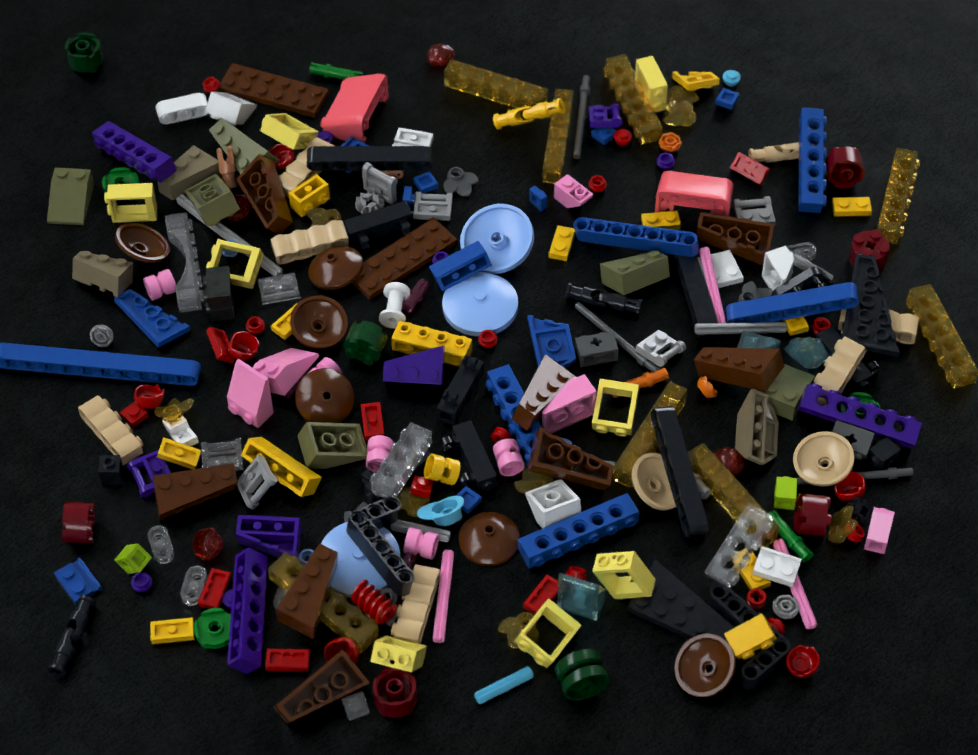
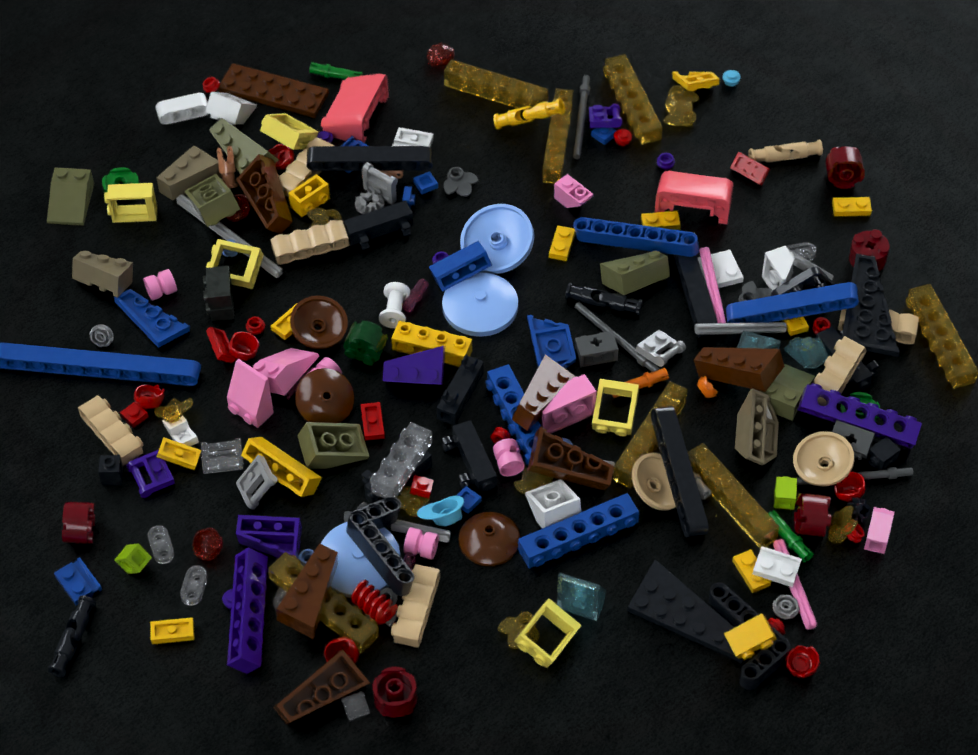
dark green brick [65,32,103,73] -> none
dark purple brick [92,121,177,183] -> none
reddish brown dish [115,223,170,263] -> none
dark purple plate [131,572,152,592] -> none
reddish brown wedge [153,463,237,521] -> none
clear arch [165,212,204,313] -> none
green plate [193,608,231,649] -> none
red plate [198,568,232,609] -> none
clear plate [258,273,300,305] -> none
red plate [265,649,310,672] -> none
reddish brown dish [308,246,363,290] -> none
reddish brown plate [352,218,457,300] -> none
bright pink wheel [366,435,393,473] -> none
light yellow window [370,636,427,672] -> none
light grey plate [413,192,453,221] -> none
yellow wheel [424,454,460,485] -> none
bright pink axle [433,550,454,643] -> none
medium azure axle [474,667,533,704] -> none
red plate [478,330,498,348] -> none
red plate [523,575,564,618] -> none
blue plate [529,186,547,211] -> none
dark green wheel [555,649,609,701] -> none
red plate [566,566,586,583] -> none
red plate [588,175,607,192] -> none
light yellow window [593,551,656,599] -> none
light yellow window [635,56,668,114] -> none
orange plate [659,132,682,153] -> none
reddish brown dish [675,634,736,698] -> none
reddish brown wedge [697,212,774,265] -> none
clear brick [704,503,773,588] -> none
clear red hair [713,447,745,476] -> none
blue plate [716,88,739,110] -> none
light grey plate [733,196,775,226] -> none
red bush [746,588,766,610] -> none
blue brick [798,108,827,213] -> none
clear yellow brick [877,148,920,244] -> none

